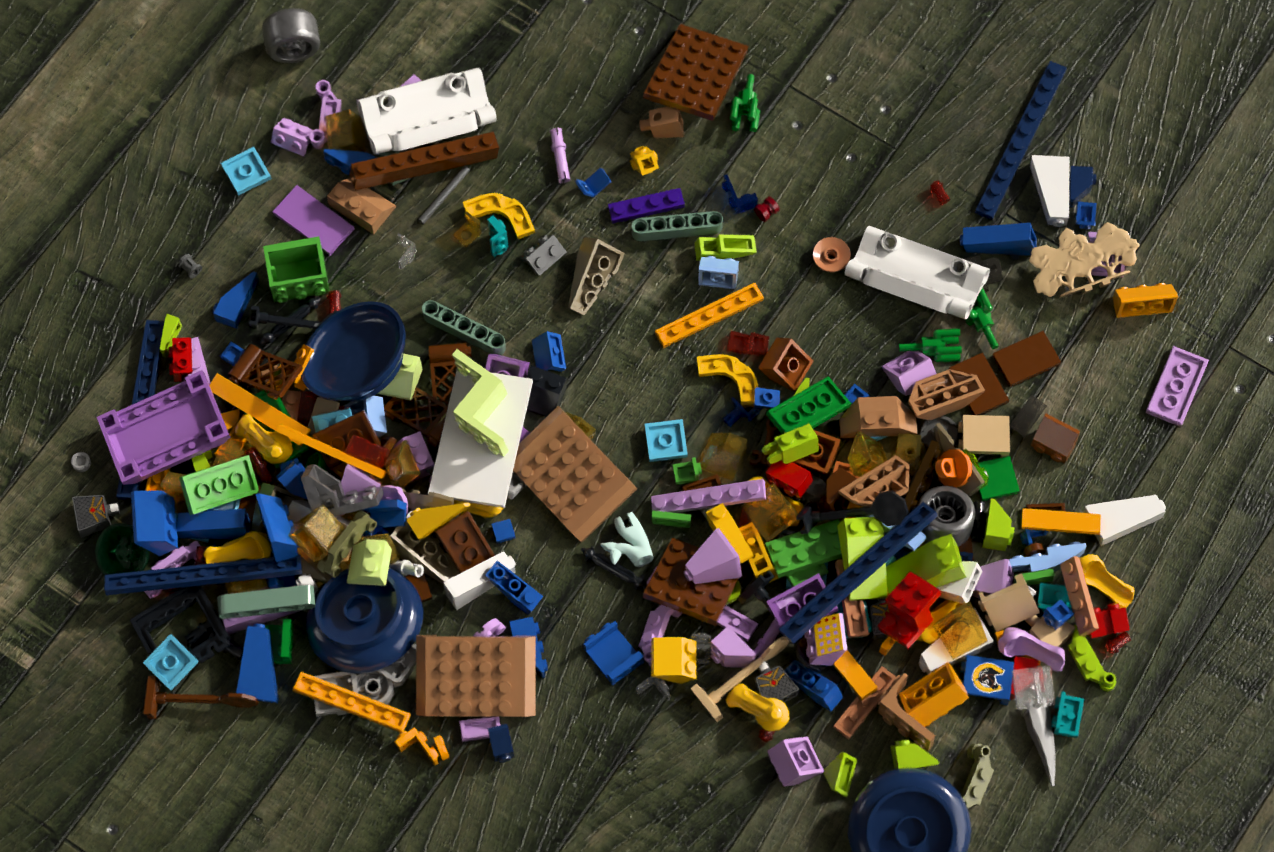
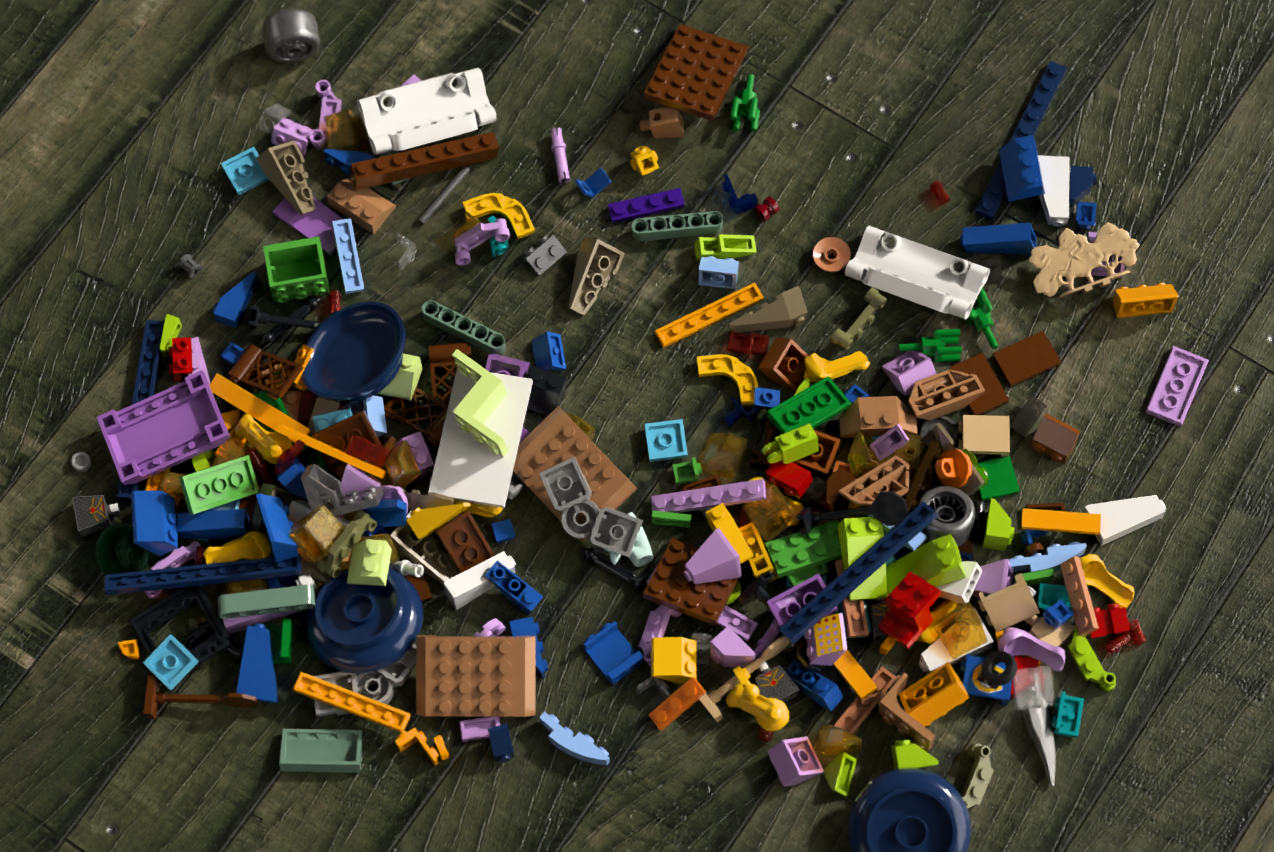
none -> light orange tile [117,639,140,660]
none -> dark tan wedge [256,140,316,215]
none -> clear bracket [259,103,291,135]
none -> clear red slope [274,439,305,474]
none -> sand green slope [279,729,363,773]
none -> light blue plate [332,218,364,294]
none -> lavender plate [455,218,510,265]
none -> light grey plate [539,457,643,557]
none -> light blue slope [539,712,609,765]
none -> orange plate [649,677,707,731]
none -> dark tan wedge [729,286,808,334]
none -> yellow plate [733,666,759,700]
none -> yellow hair [803,351,870,384]
none -> clear yellow slope [817,725,862,757]
none -> olive plate [830,287,887,350]
none -> lavender slope [869,424,909,461]
none -> black tyre [981,651,1017,686]
none -> blue slope [999,135,1045,202]
none -> clear red pin [1128,619,1147,646]

